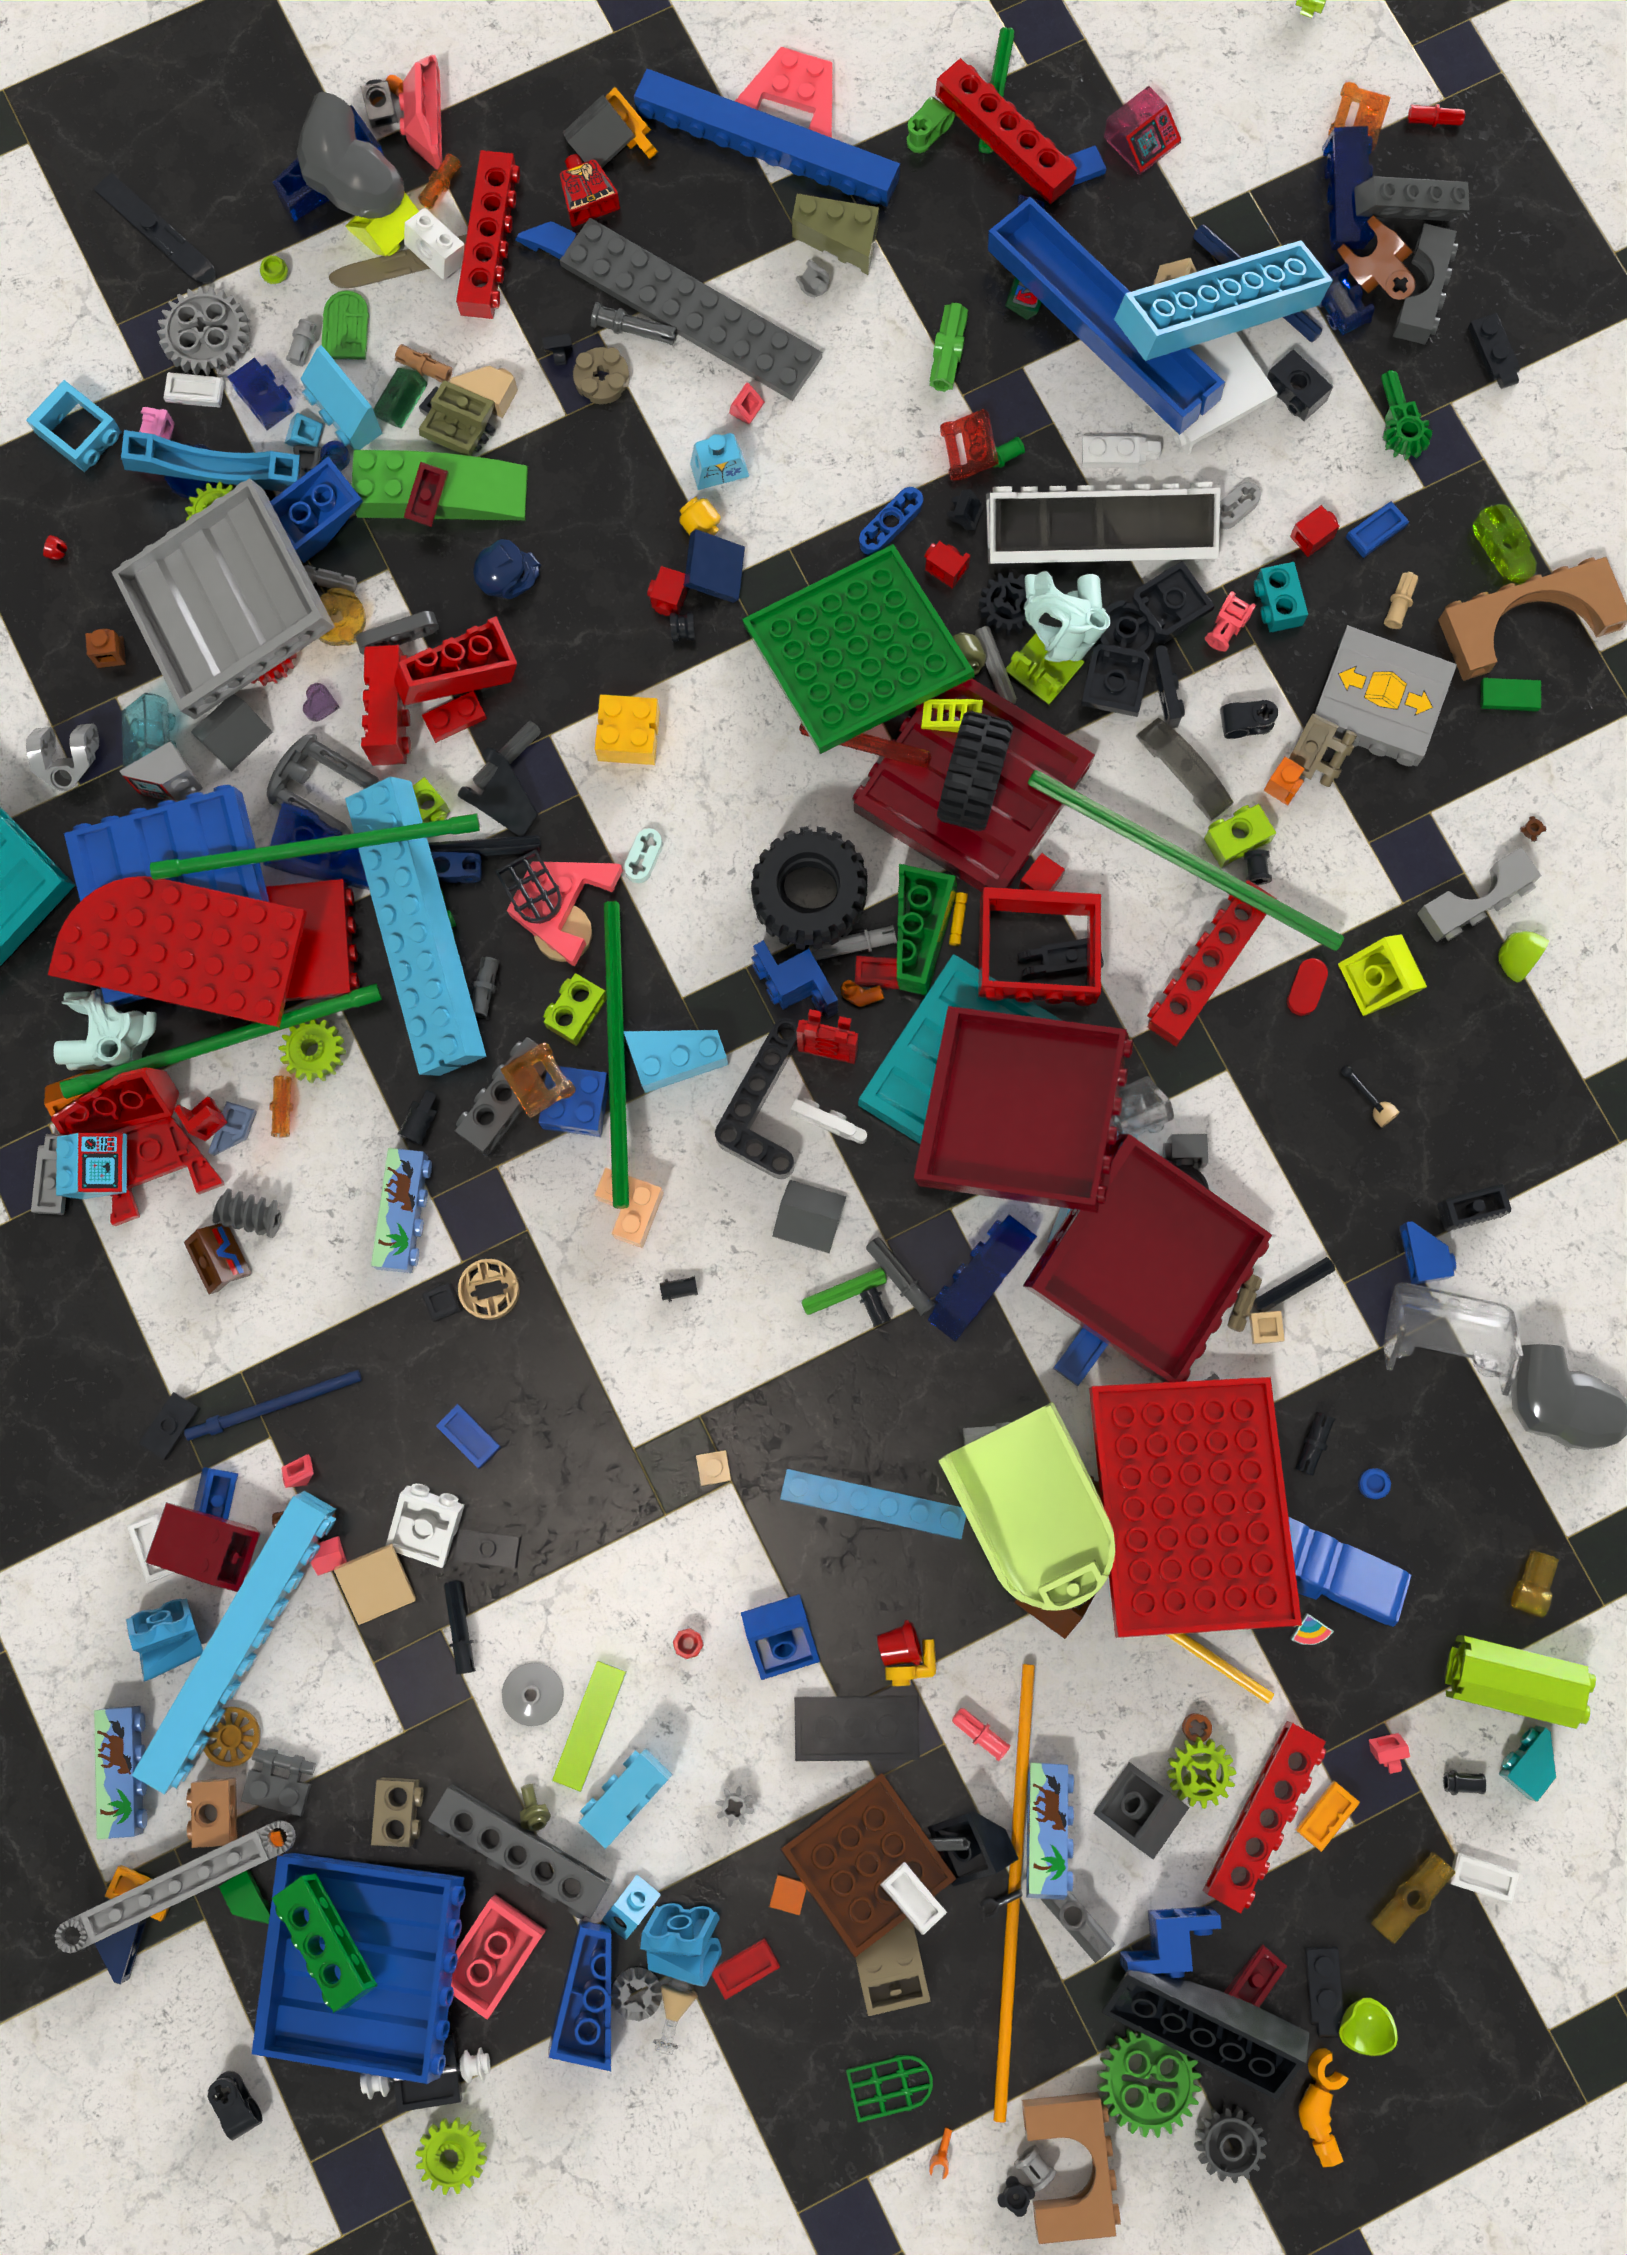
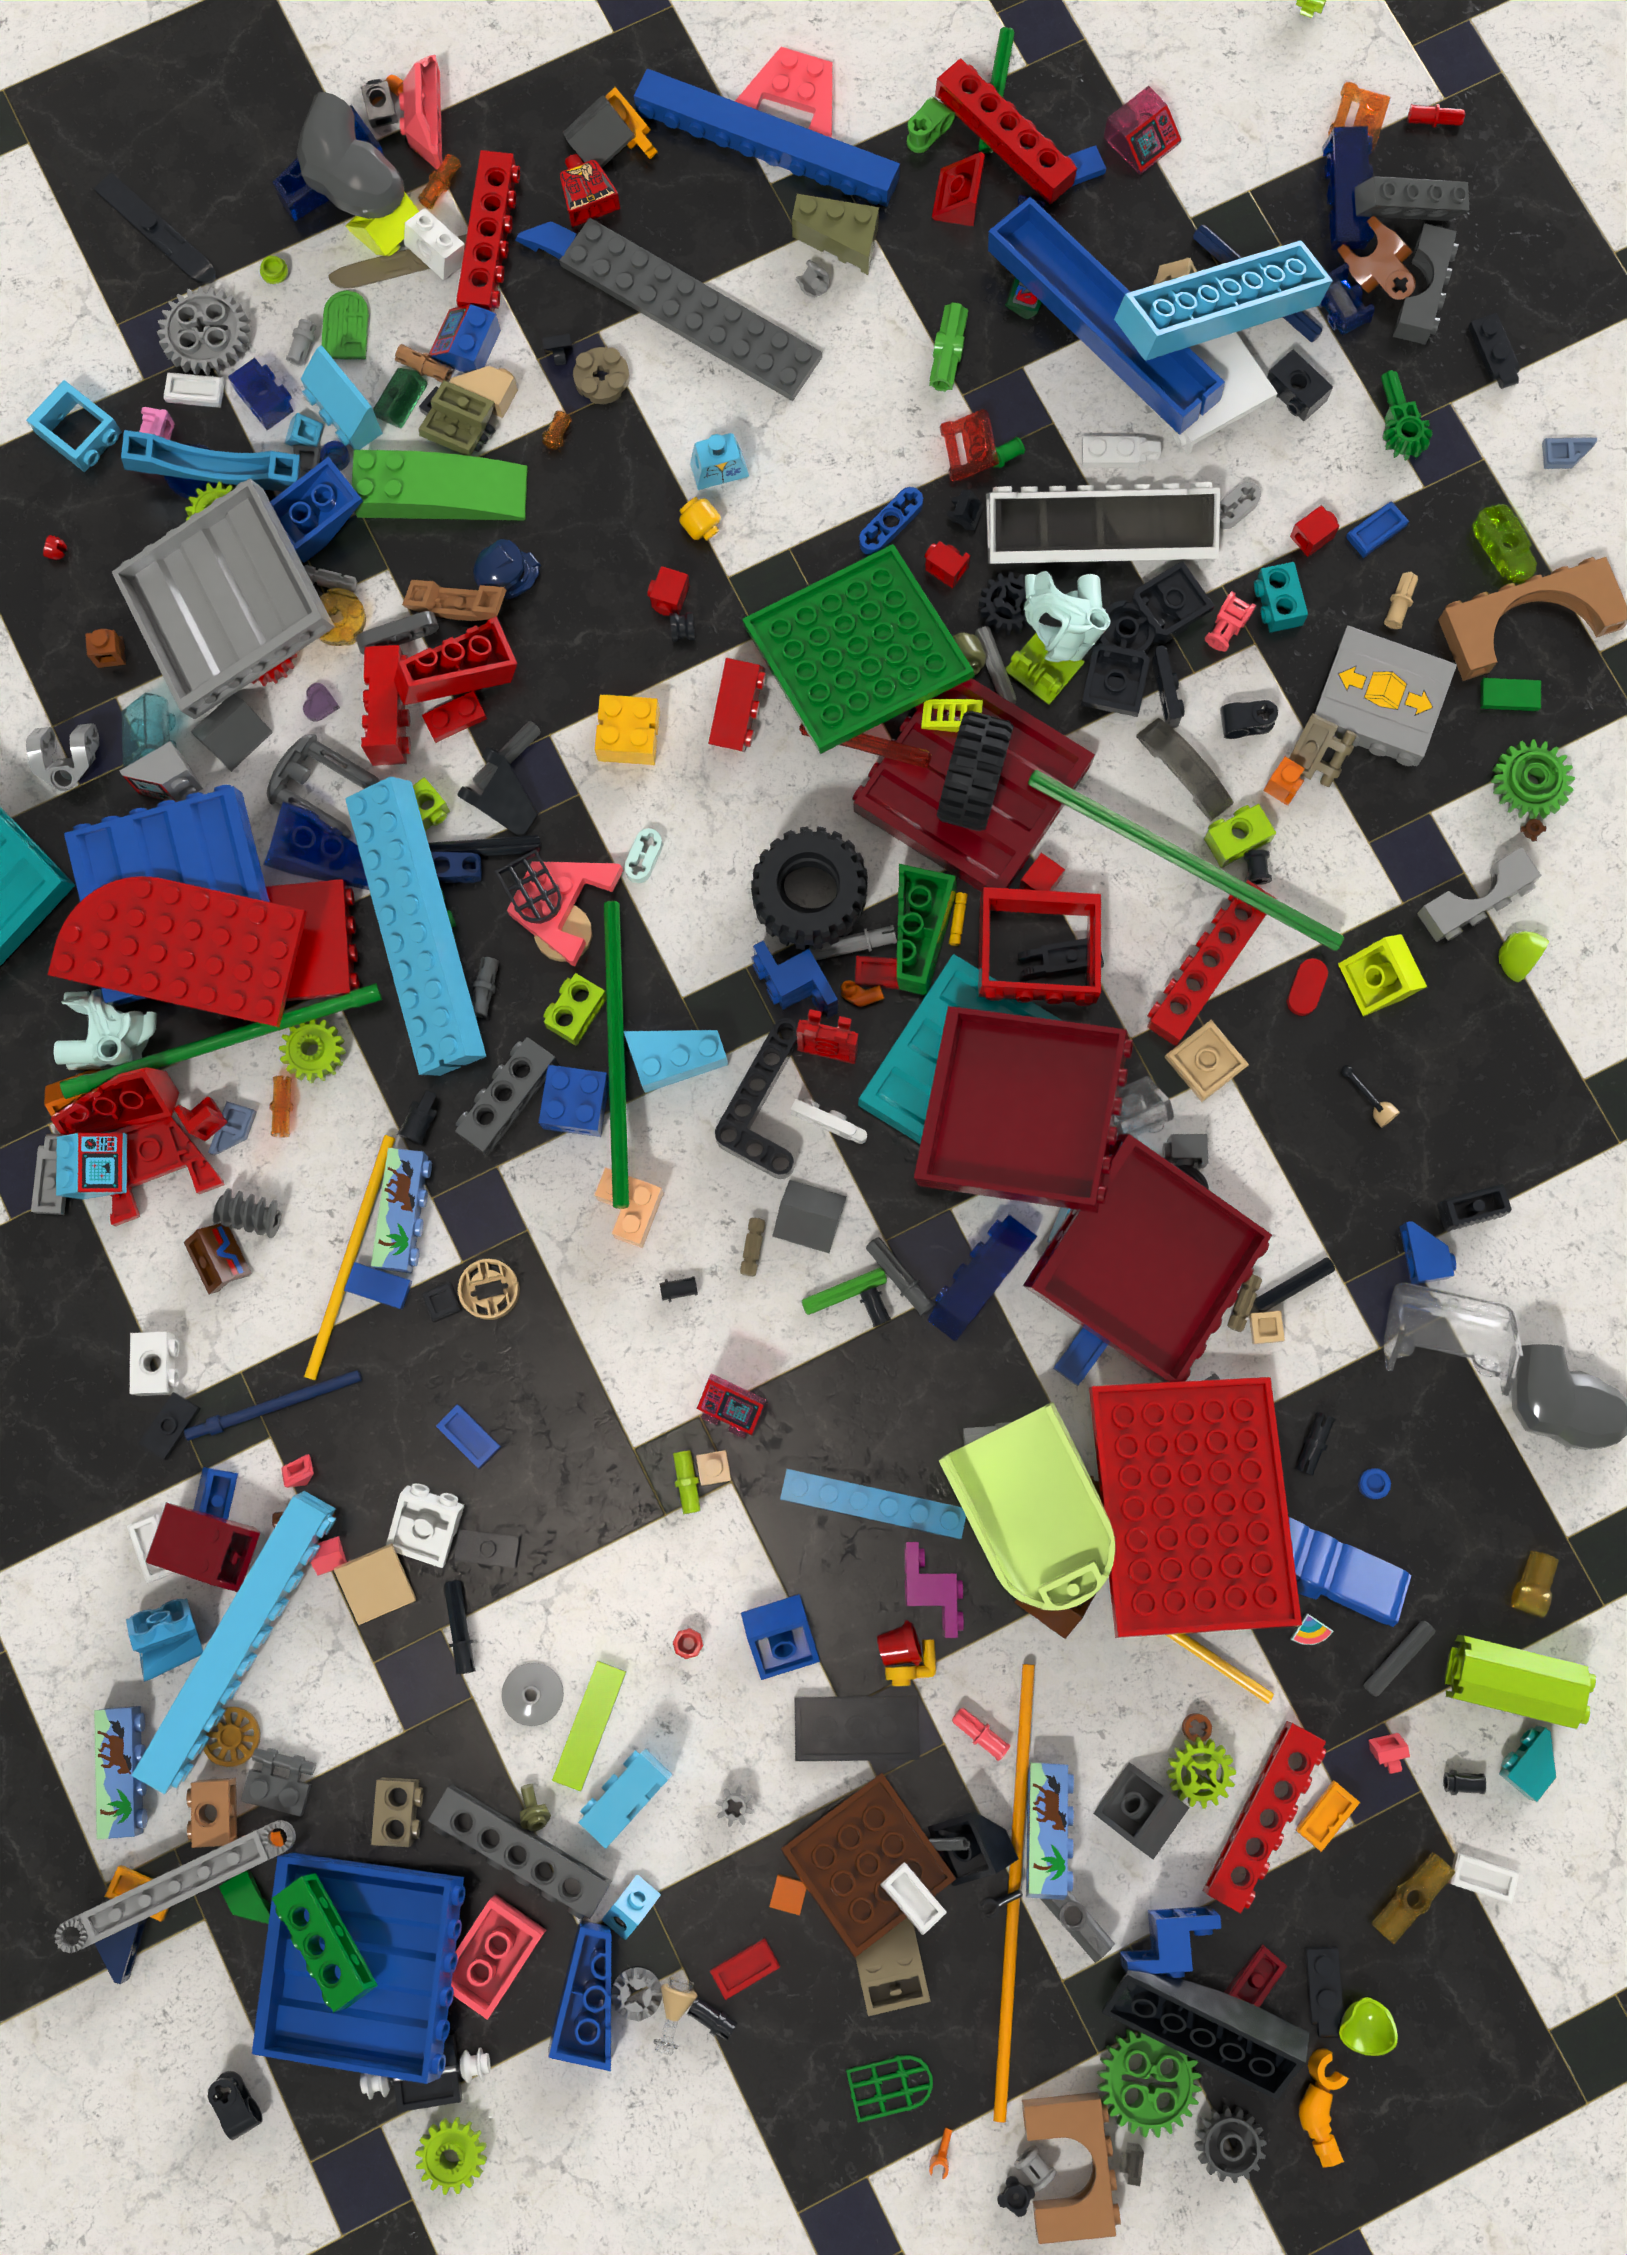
green piece [150,813,480,880] -> none
dark red slope [404,462,449,527] -> none
clear orange plate [500,1043,576,1118] -> none
dark grey pin [591,302,677,345] -> none
dark azure piece [640,1903,722,1986] -> none
dark blue tile [684,529,745,603] -> none
coral slope [729,383,765,424] -> none
none -> white brick [130,1332,179,1396]
none -> yellow piece [304,1135,395,1380]
none -> blue tile [344,1262,412,1310]
none -> medium nougat slope [402,580,506,621]
none -> blue slope [429,304,501,373]
none -> clear orange pin [542,411,572,450]
none -> lime pin [673,1450,701,1514]
none -> black pin [687,1996,738,2042]
none -> slope [697,1373,768,1439]
none -> red wedge [708,658,766,752]
none -> dark tan axle [740,1218,765,1277]
none -> magenta bracket [904,1542,964,1638]
none -> red slope [932,152,985,227]
none -> clear smoke plate [1119,2142,1144,2186]
none -> tan tile [1165,1020,1249,1102]
none -> dark grey axle [1364,1621,1435,1697]
none -> bright green gear [1491,739,1575,819]
none -> sand blue tile [1542,438,1597,469]

